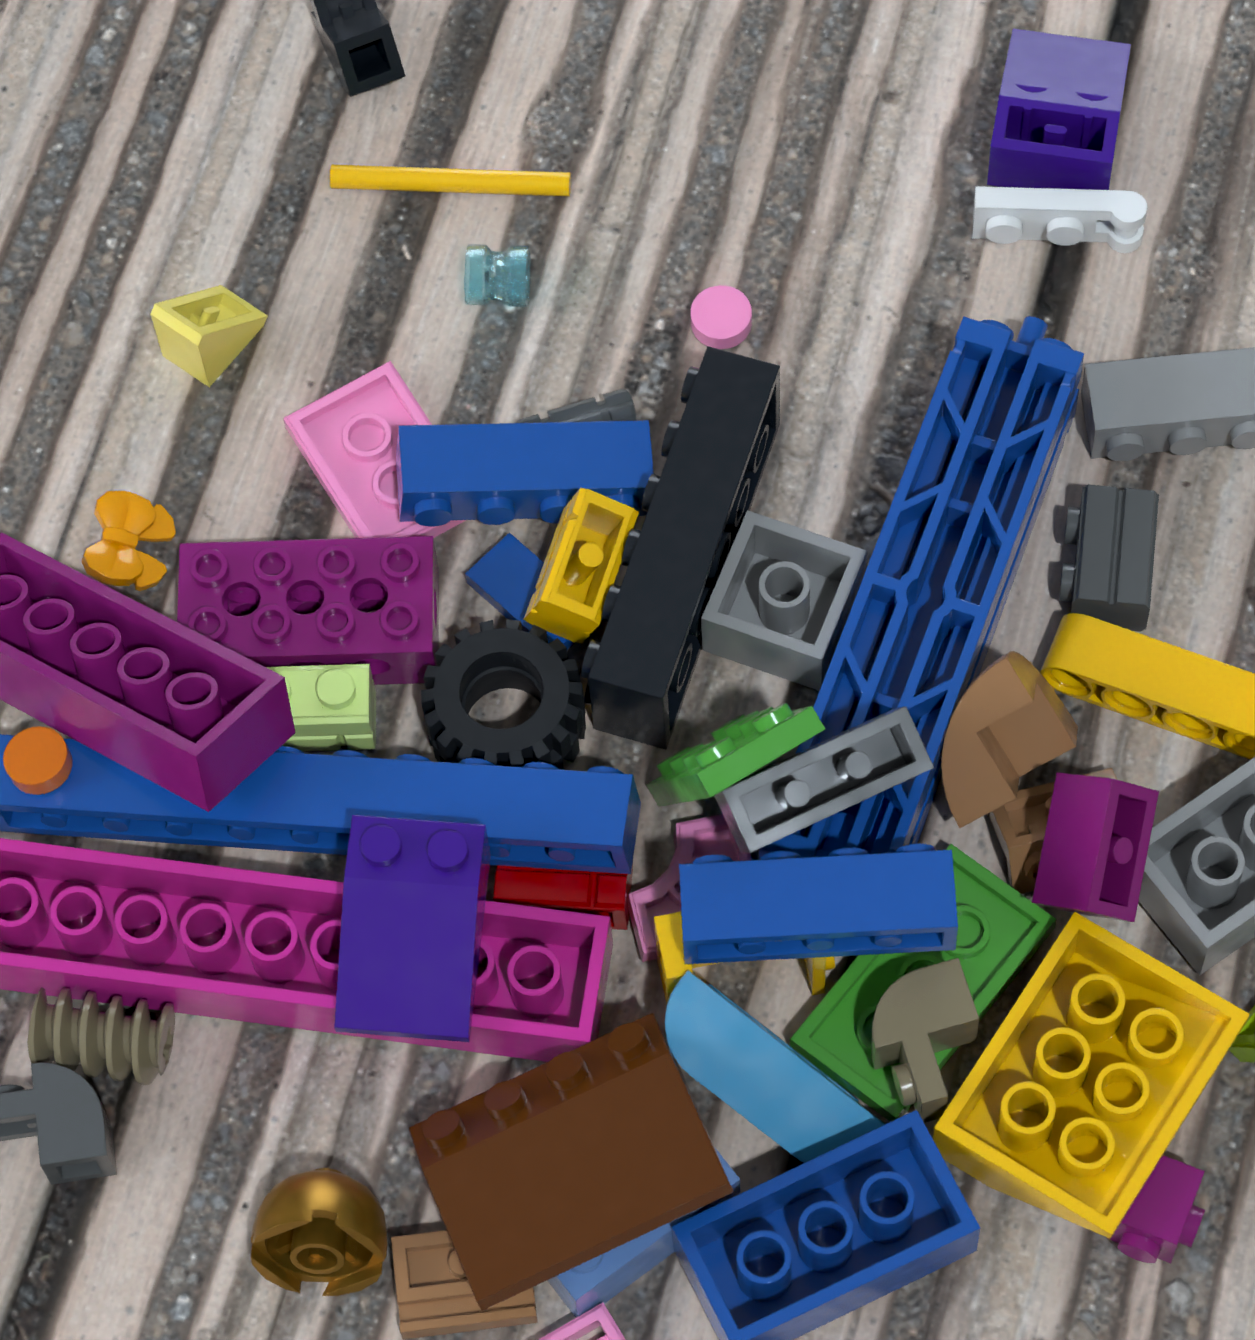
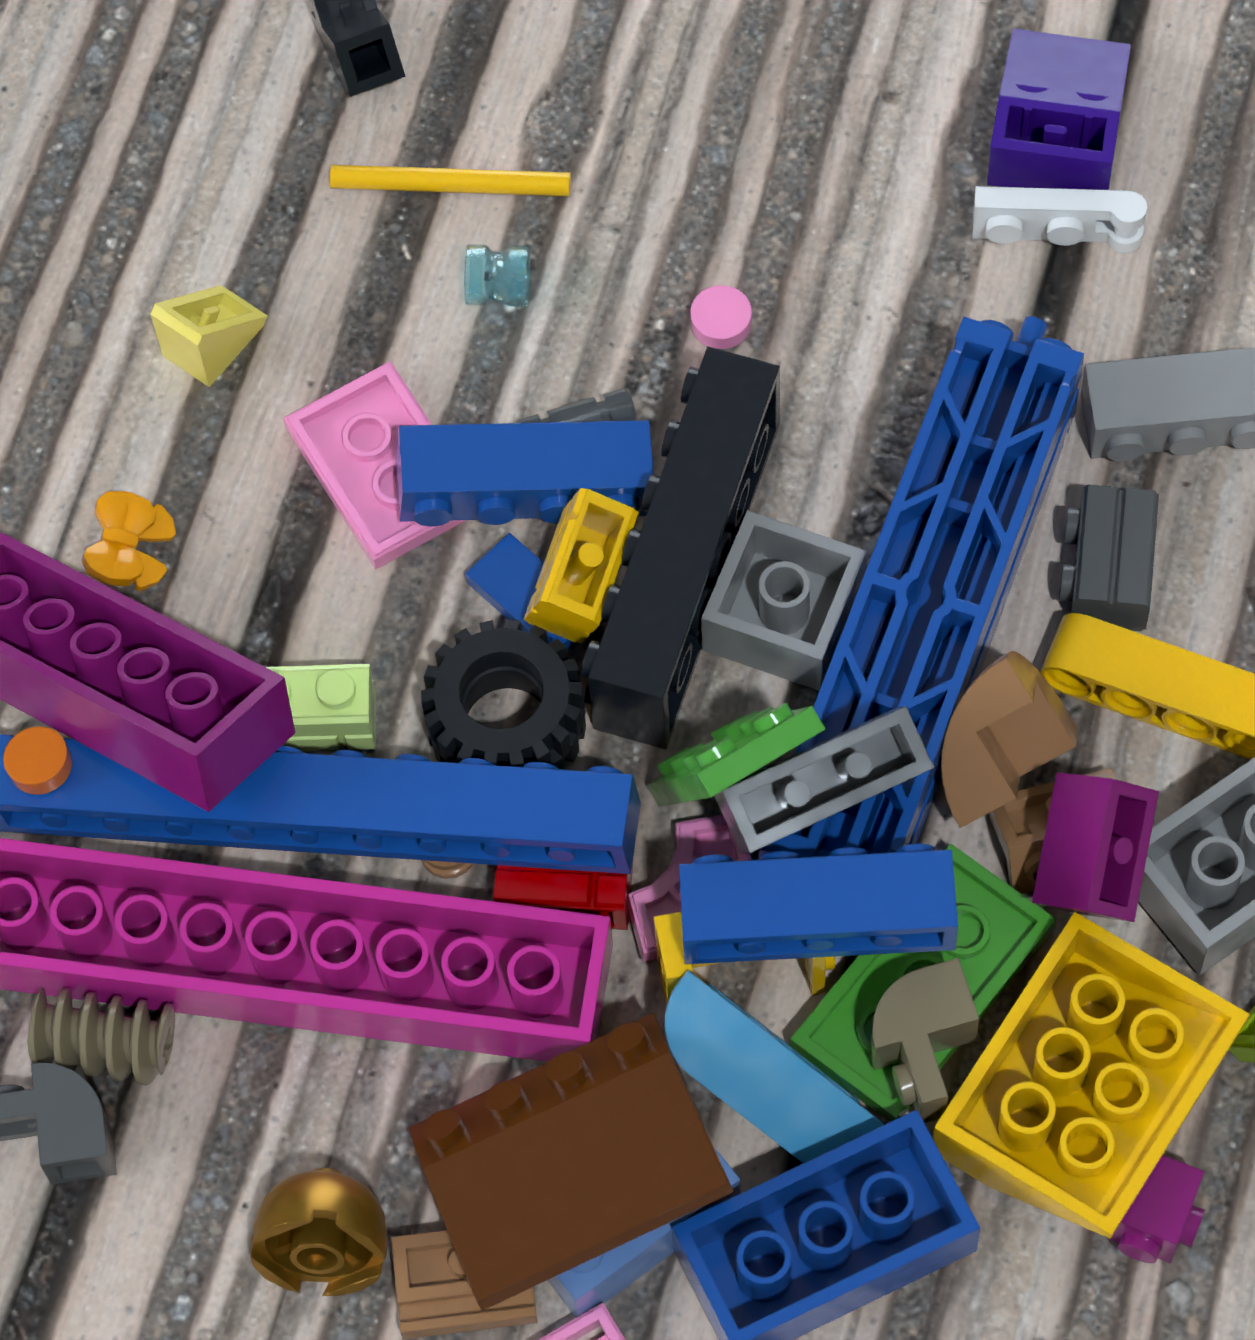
magenta brick [177,536,439,685] -> none
dark purple slope [334,815,491,1042] -> none

